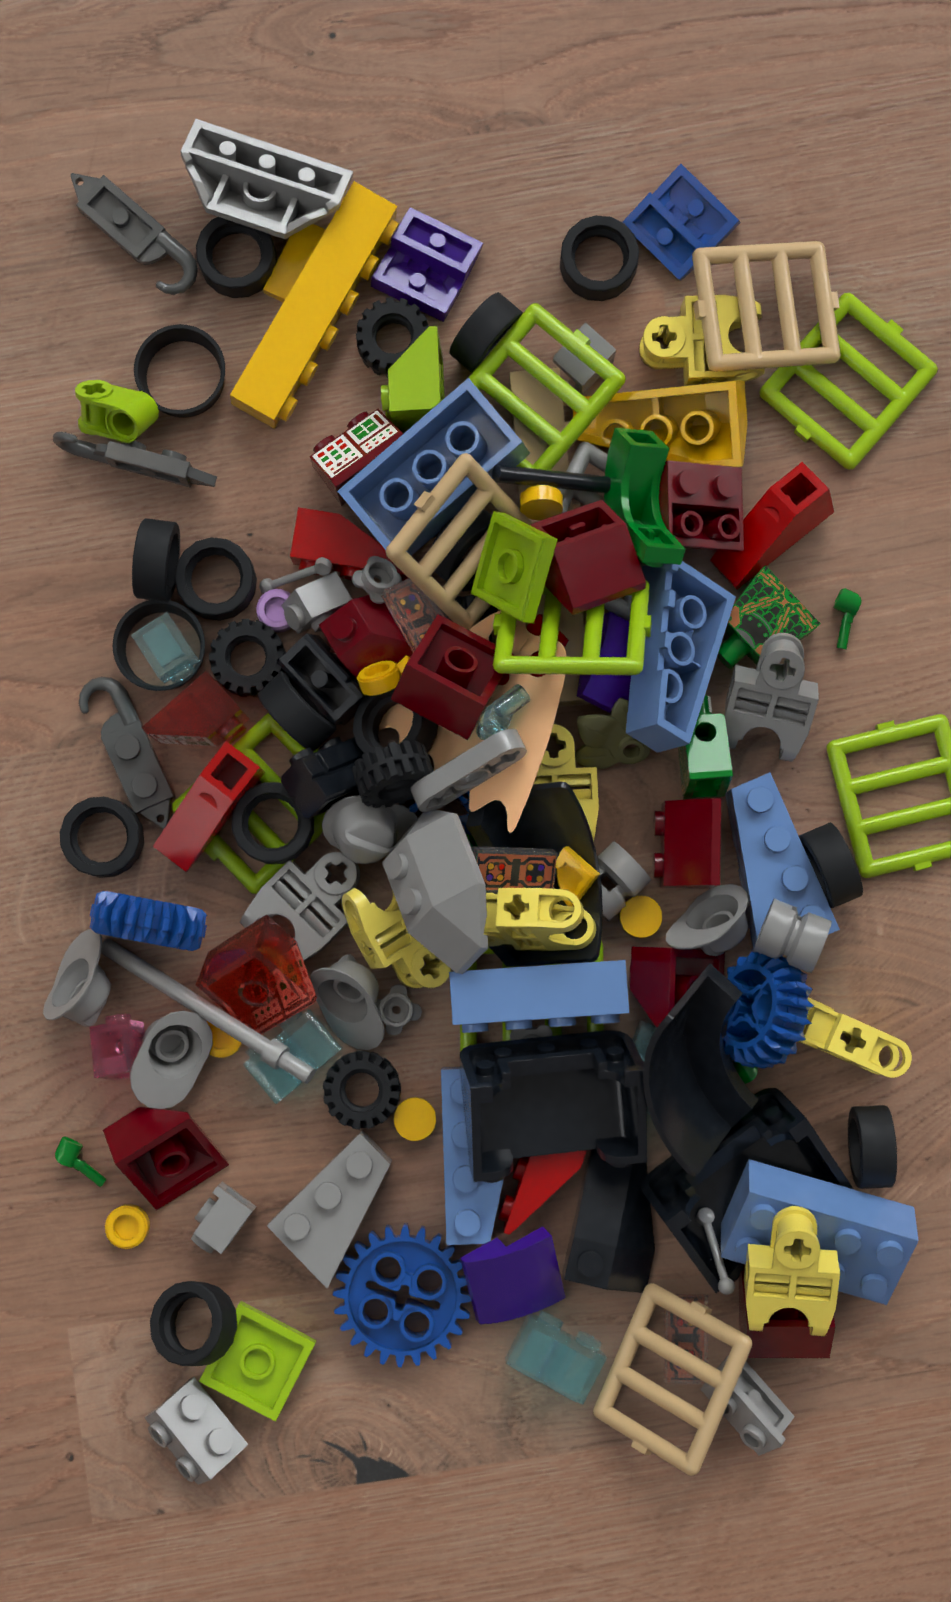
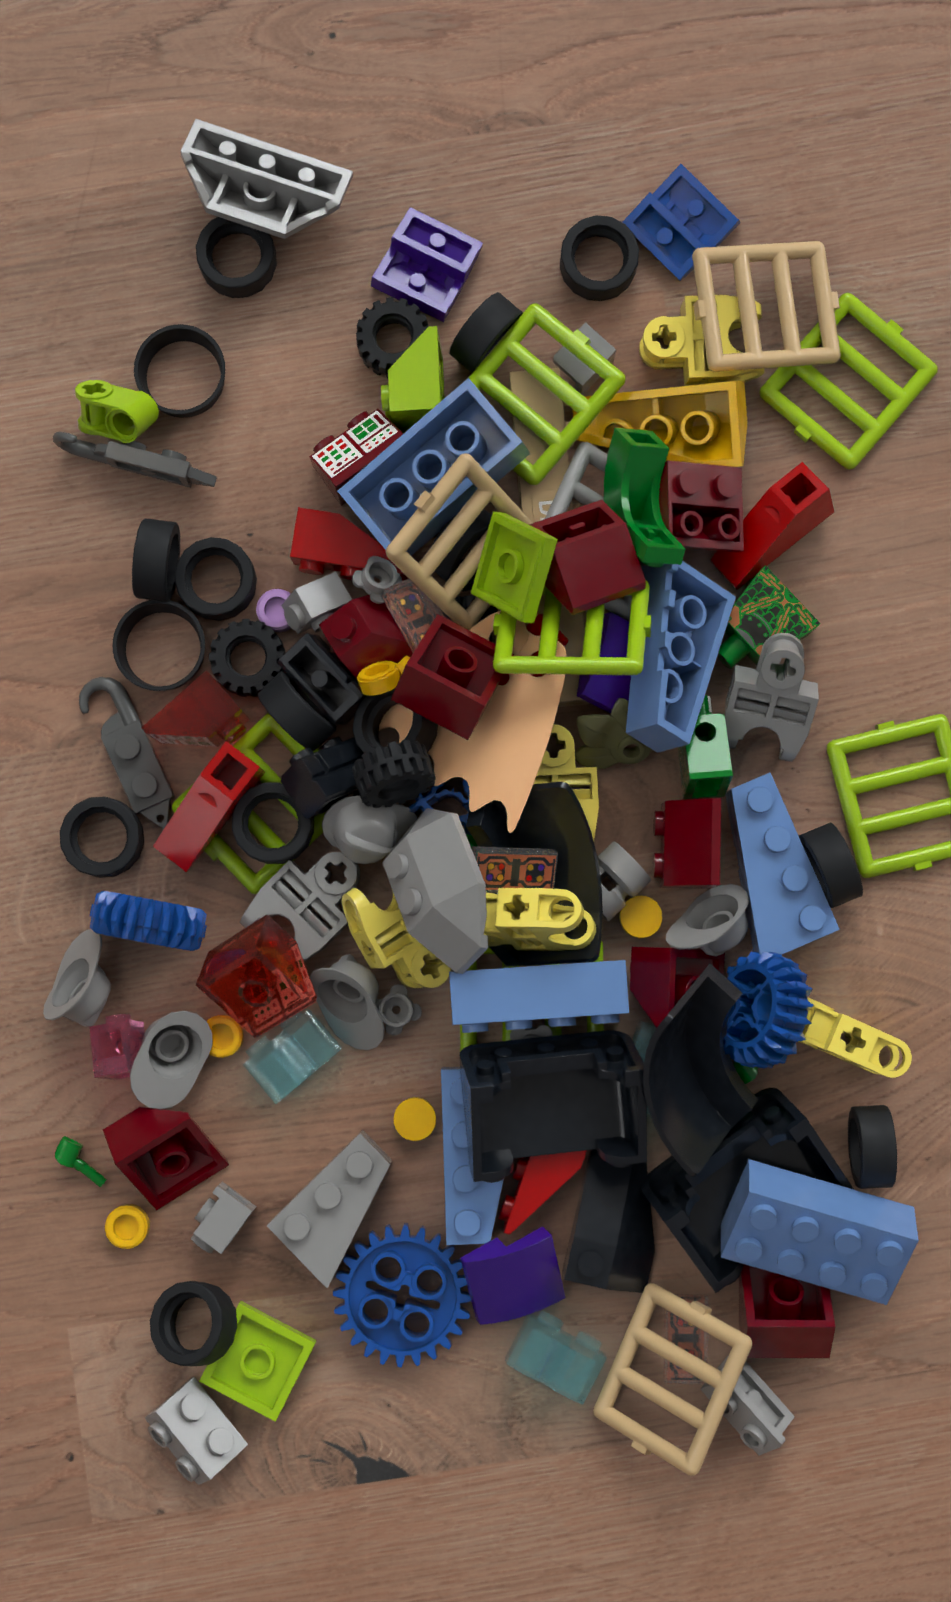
dark grey plate [70,173,198,295] -> none
light grey bar [101,938,316,1084] -> none
clear light blue brick [131,612,200,684] -> none
yellow brick [230,181,400,429] -> none
light grey hinge [259,557,332,593] -> none
yellow tile [263,224,326,302] -> none
black tyre [323,1051,401,1130] -> none
light grey beam [411,729,527,812] -> none
clear light blue arm [476,684,530,740] -> none
black bar [492,465,611,493] -> none
yellow tile [520,485,563,521] -> none
yellow tile [556,846,600,907] -> none
light grey hinge [696,1208,735,1295] -> none
light yellow piece [744,1206,840,1336] -> none
light grey wheel [753,898,832,973] -> none
green hand [833,588,861,650] -> none

